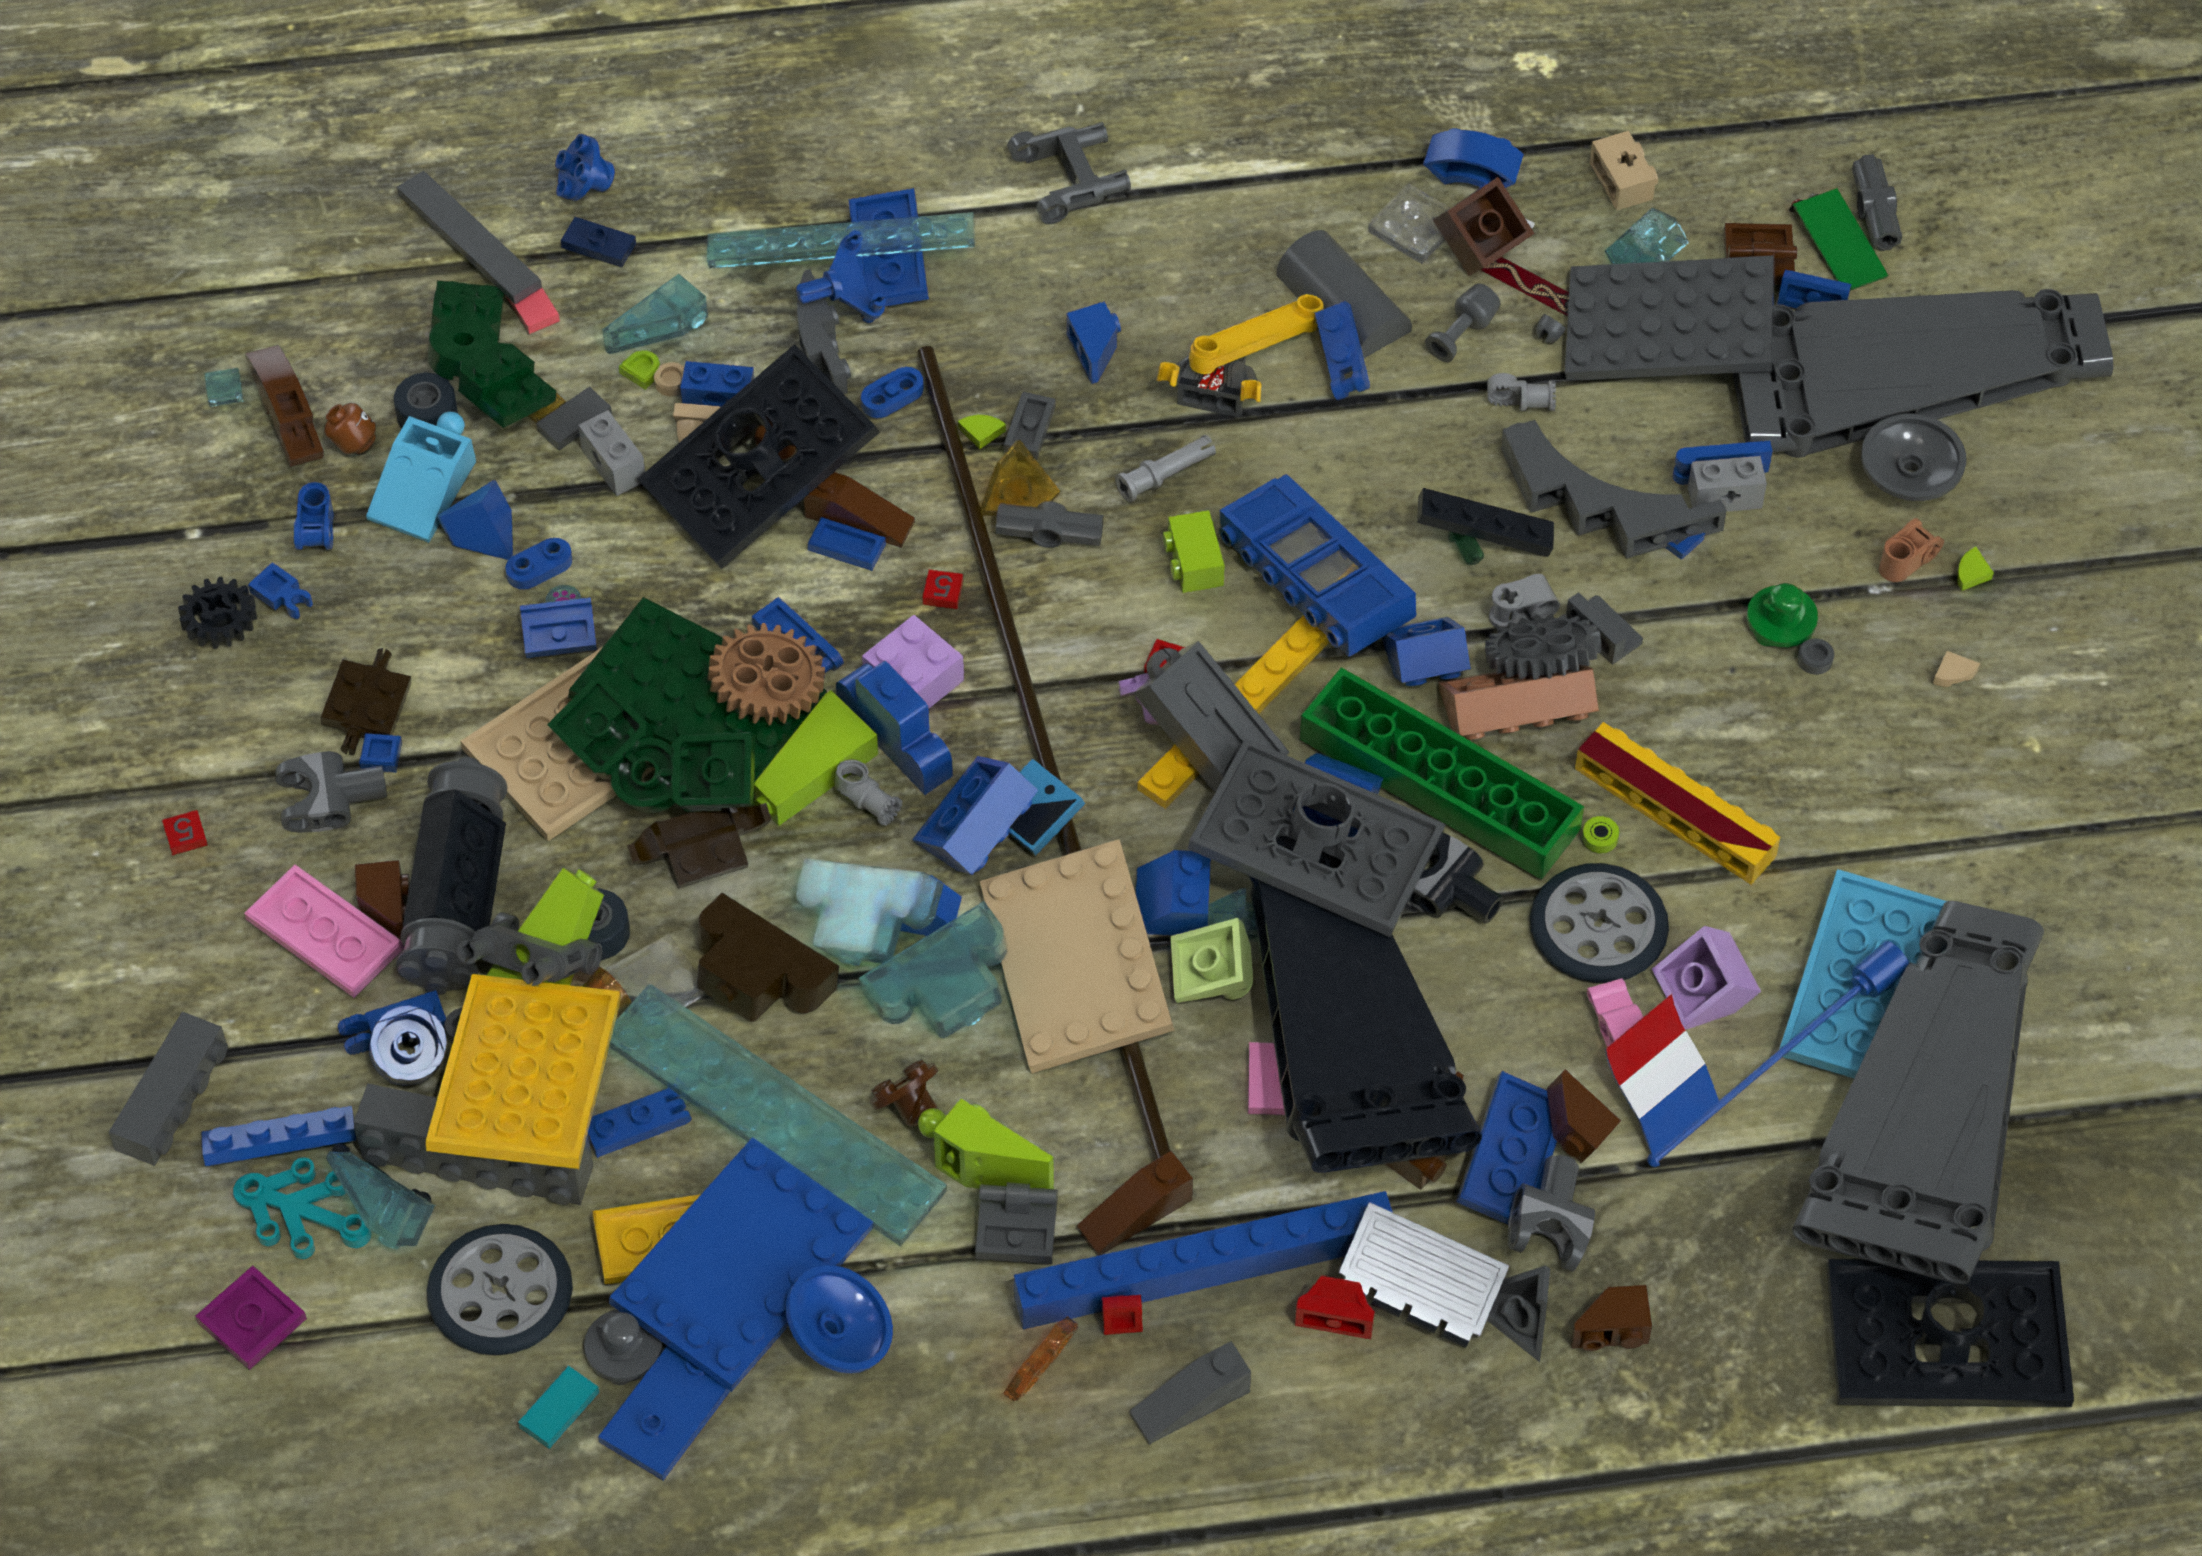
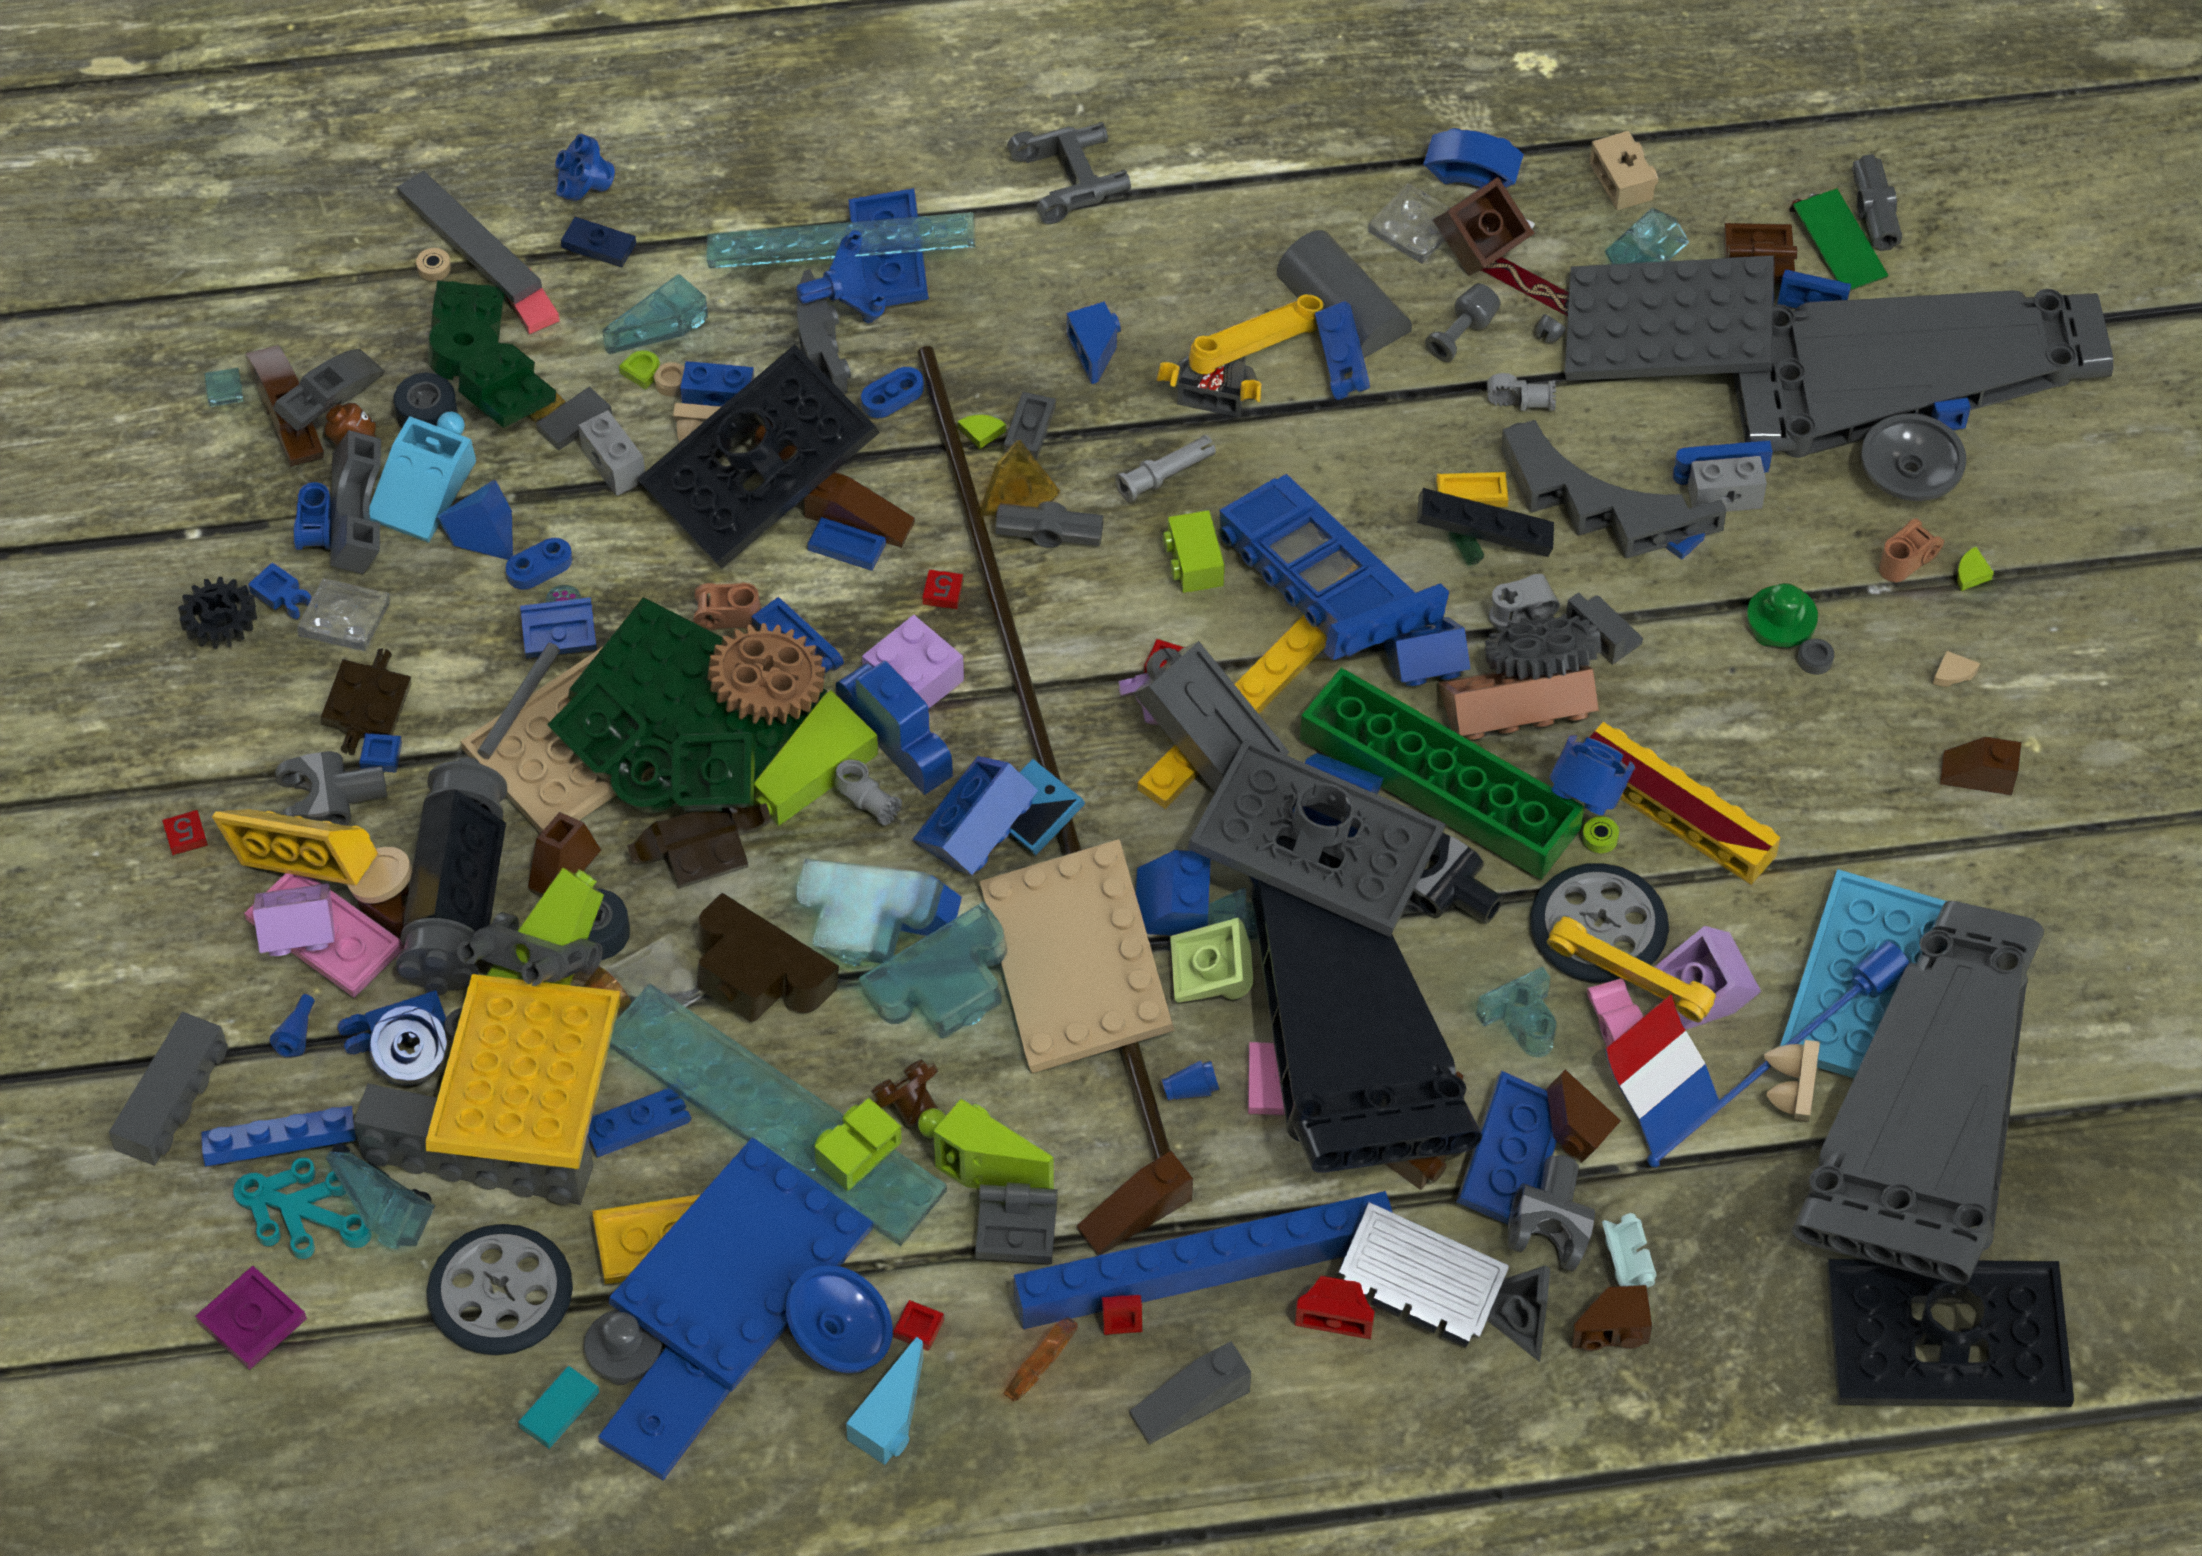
none -> yellow slope [212,809,378,886]
none -> lavender slope [253,883,335,956]
none -> blue cone [270,994,315,1057]
none -> dark grey slope [273,349,385,432]
none -> clear plate [297,578,390,651]
none -> dark grey arch [330,430,381,574]
none -> tan piece [347,847,413,903]
none -> tan tile [416,248,451,281]
none -> dark grey bar [477,643,560,759]
none -> reddish brown slope [528,812,601,897]
none -> nougat piece [693,582,761,630]
none -> lime piece [814,1098,902,1192]
none -> medium azure slope [846,1337,923,1465]
none -> red tile [893,1300,945,1351]
none -> blue cone [1162,1060,1220,1101]
none -> blue plate [1324,583,1449,660]
none -> yellow tile [1436,472,1509,507]
none -> clear light blue tile [1476,967,1557,1057]
none -> yellow piece [1547,916,1716,1023]
none -> blue brick [1550,735,1635,815]
none -> light aqua hinge [1602,1213,1657,1288]
none -> tan tile [1764,1040,1820,1122]
none -> blue tile [1931,398,1971,430]
none -> reddish brown slope [1940,736,2021,795]

